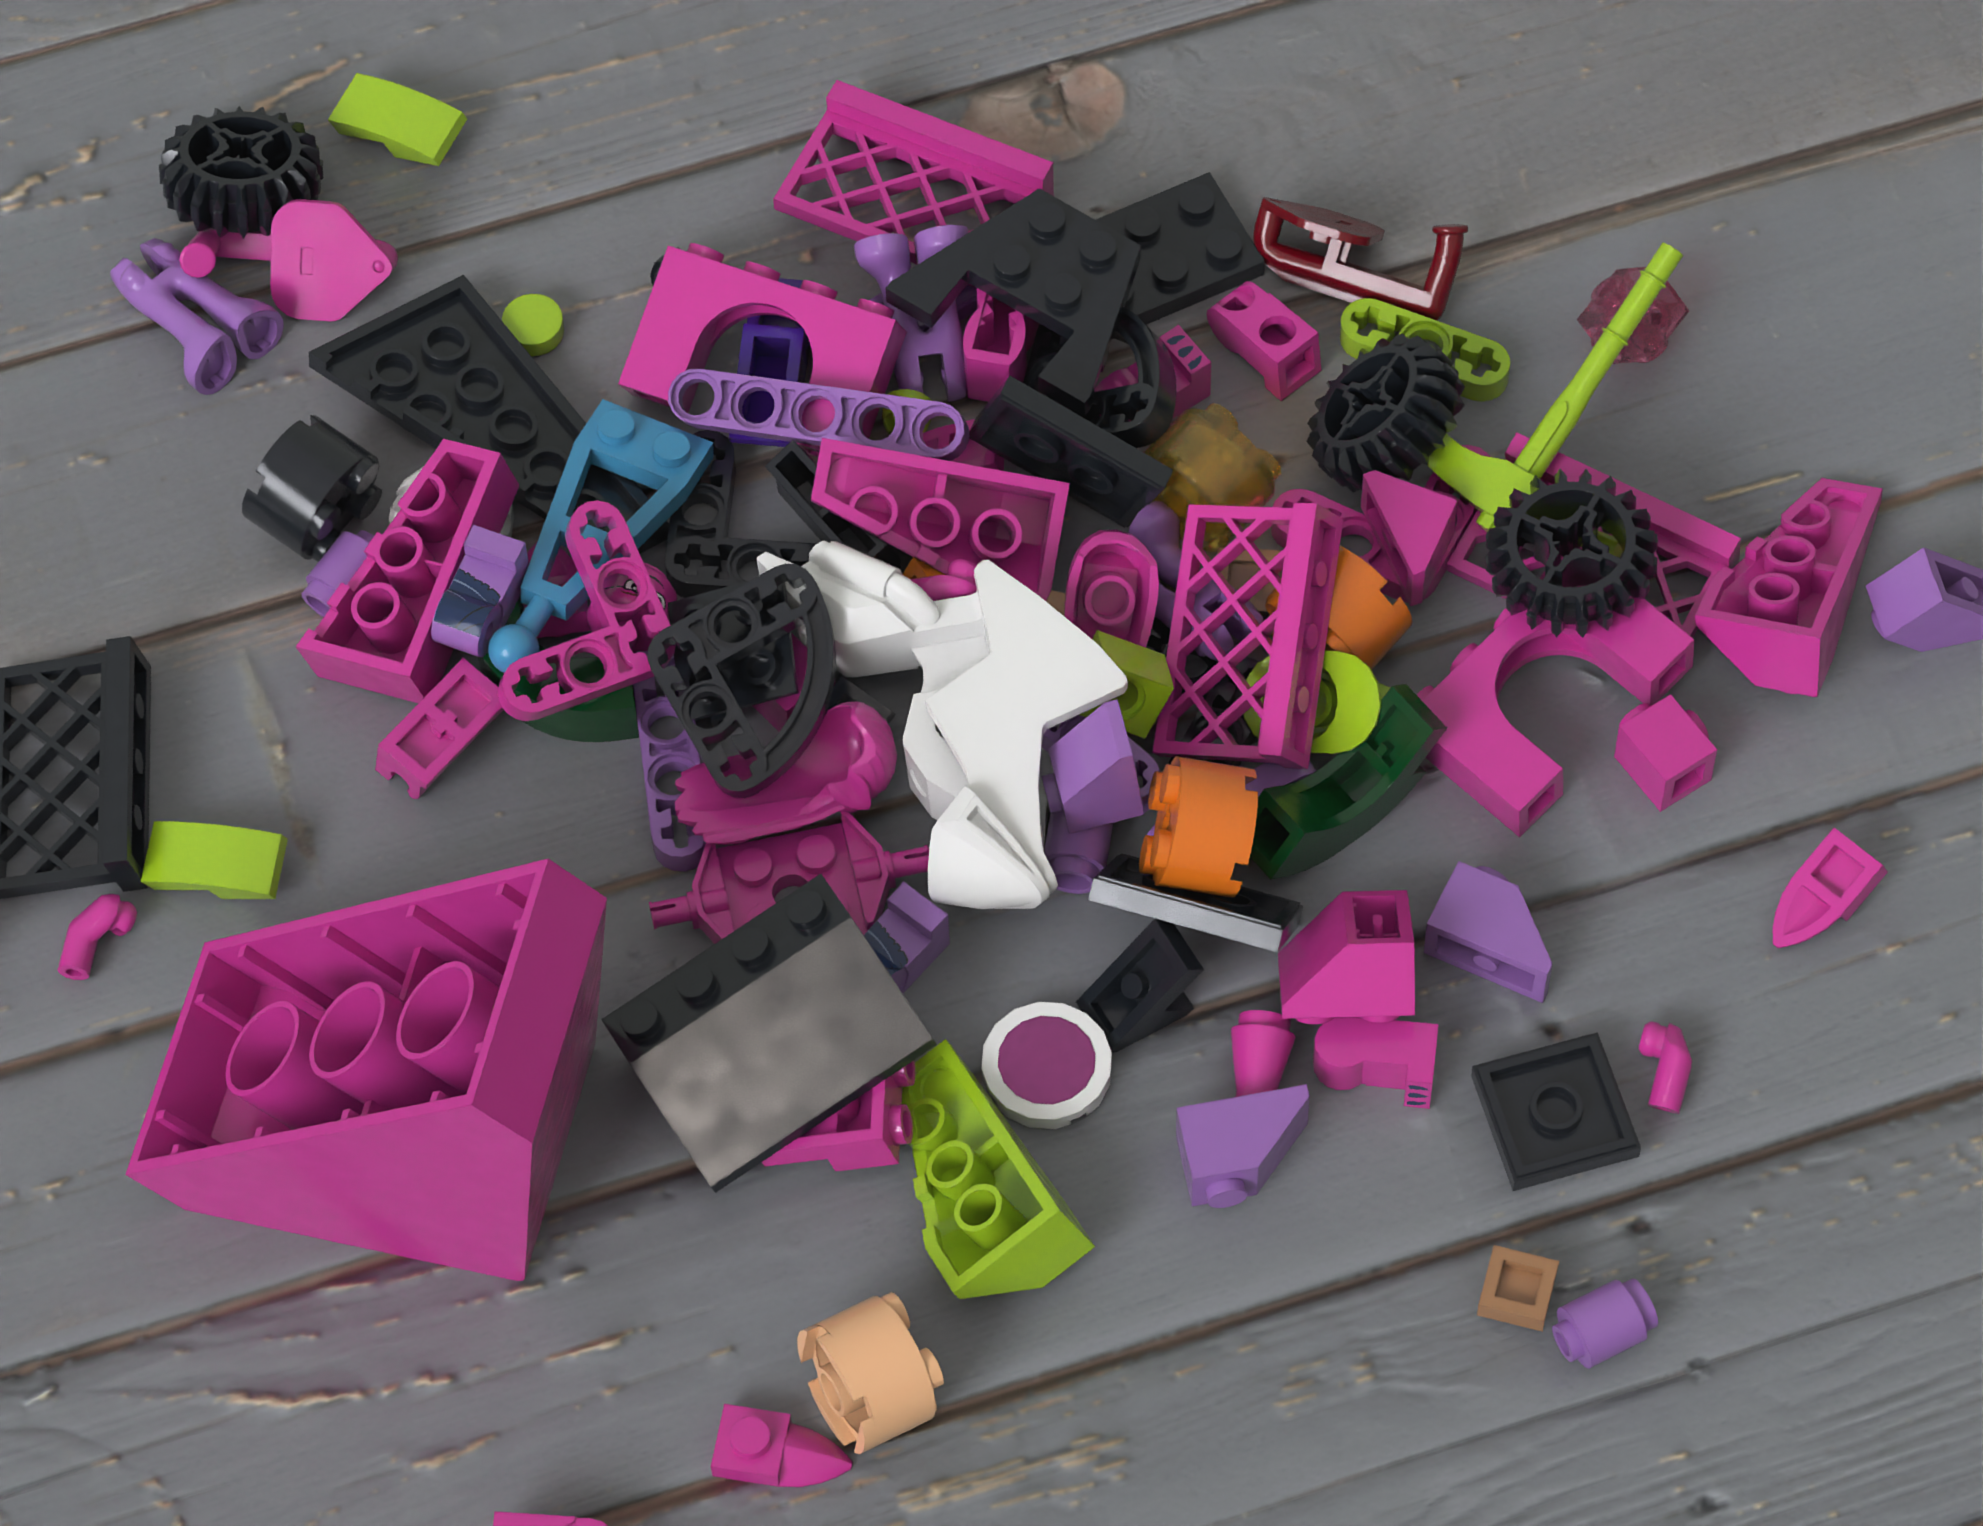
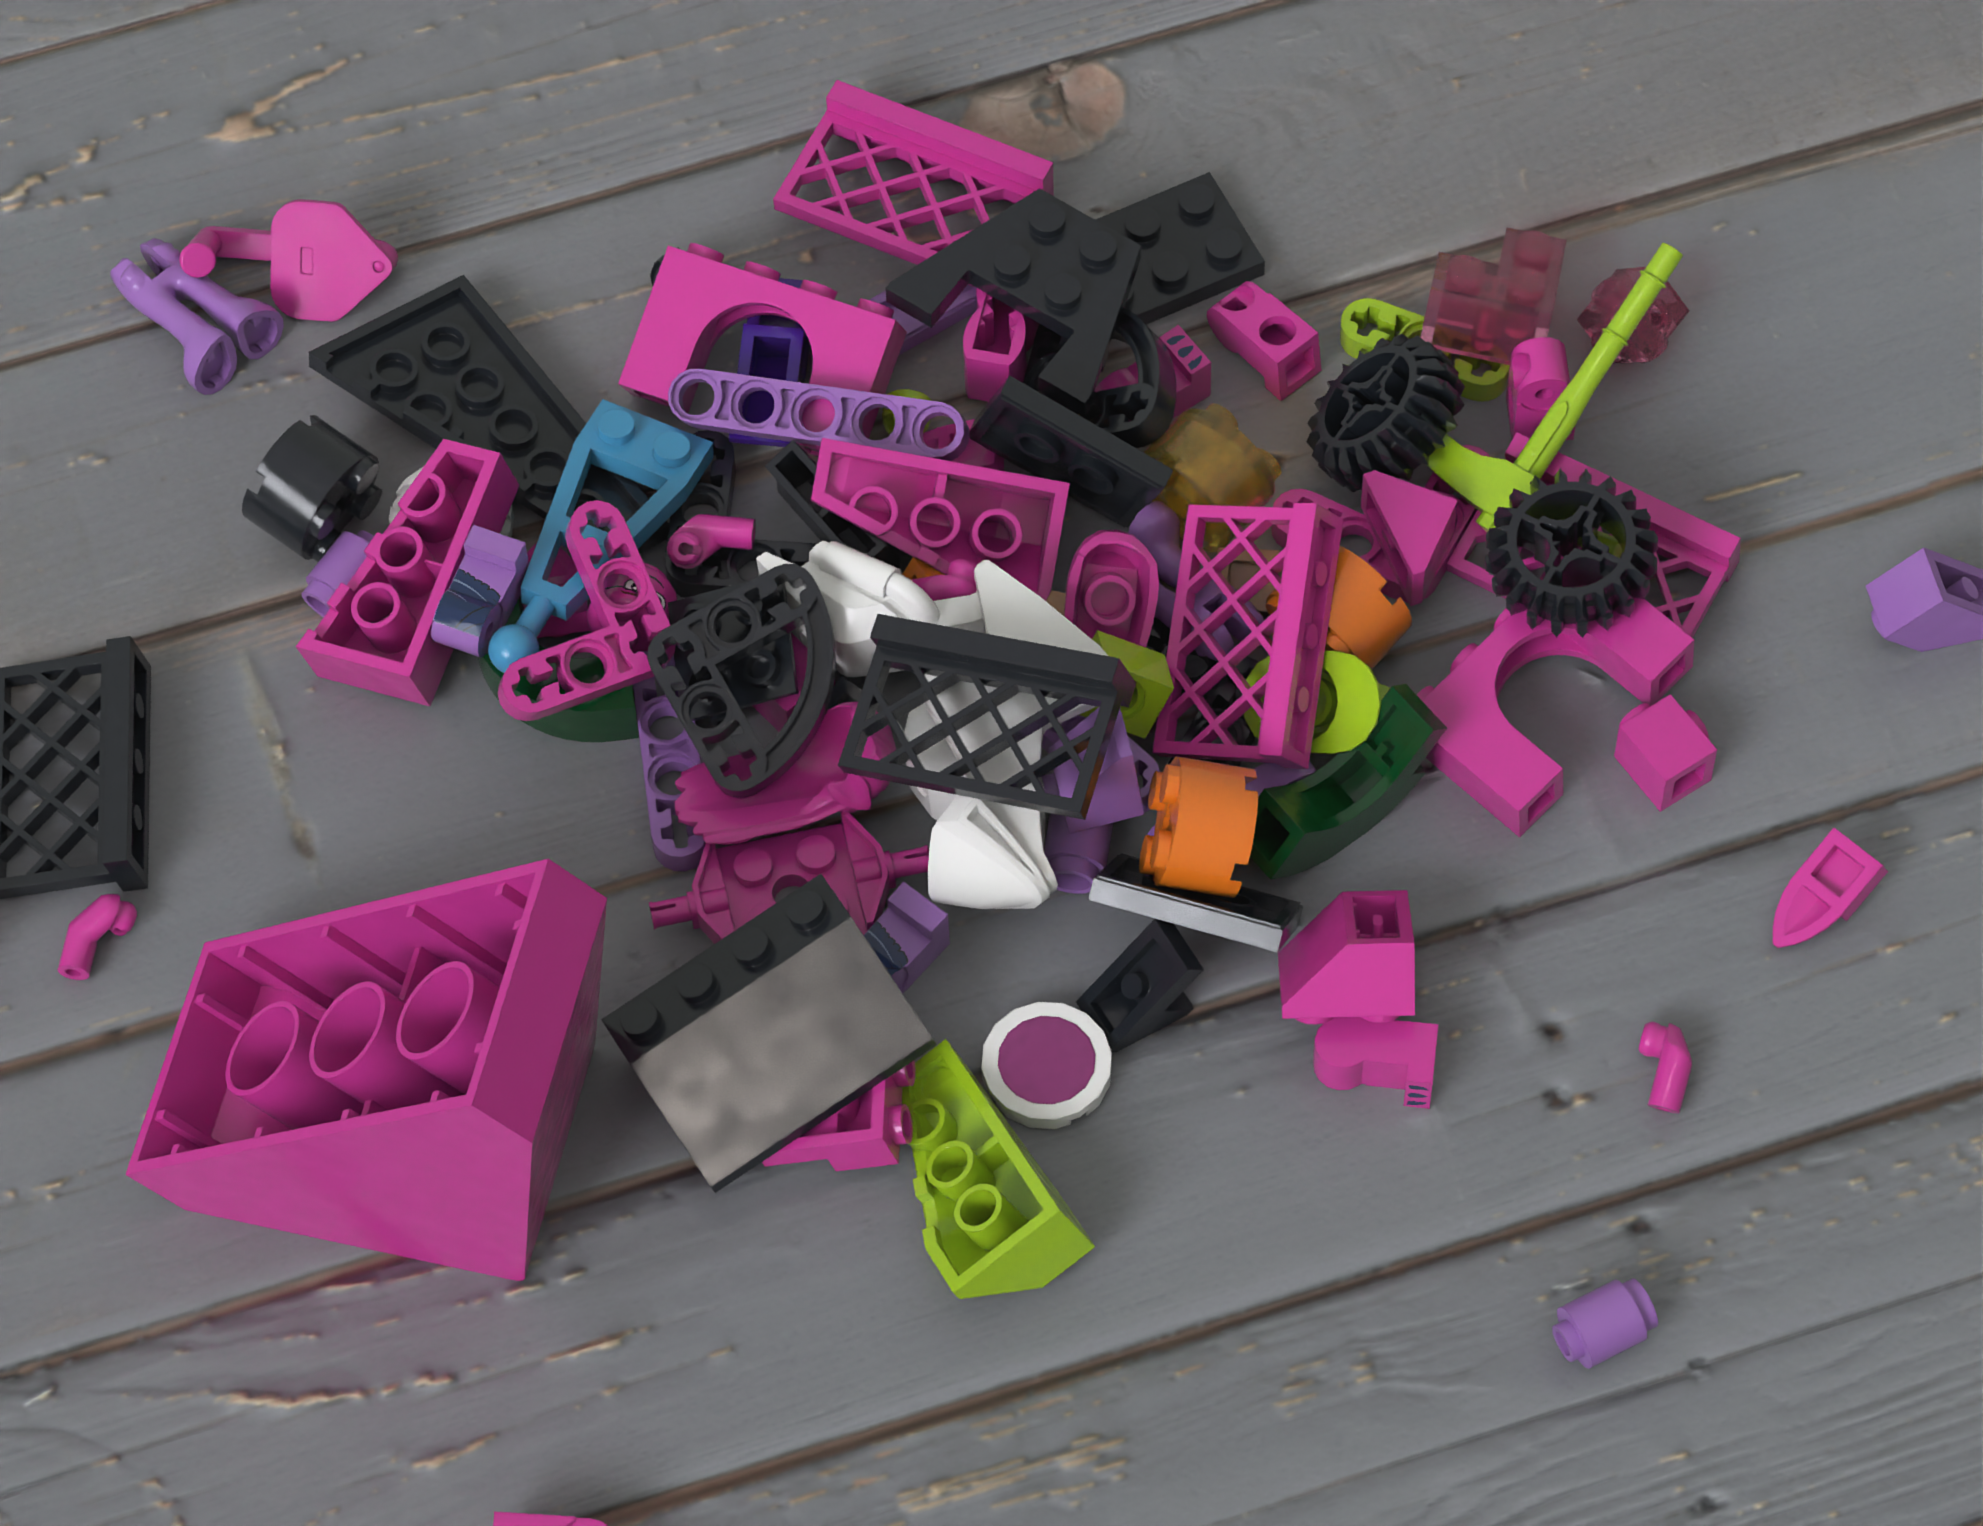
lime slope [141,821,288,899] -> none
black gear [159,106,324,239] -> none
lime slope [328,73,467,166] -> none
dark pink hinge [375,658,504,799] -> none
lime tile [502,294,564,356] -> none
dark pink plate [711,1404,853,1487] -> none
light nougat brick [797,1292,944,1455] -> none
medium lavender piece [854,225,968,402] -> none
medium lavender slope [1176,1084,1310,1208] -> none
dark pink cone [1231,1010,1296,1097] -> none
dark red piece [1253,197,1468,320] -> none
medium lavender slope [1424,861,1552,1003] -> none
black plate [1471,1032,1641,1191] -> none
medium nougat plate [1477,1245,1559,1332] -> none
dark pink wedge [1695,478,1883,698] -> none
none -> dark pink arm [667,514,756,569]
none -> black fence [838,614,1136,820]
none -> clear pink brick [1420,227,1567,365]
none -> dark pink leg [1506,337,1575,440]

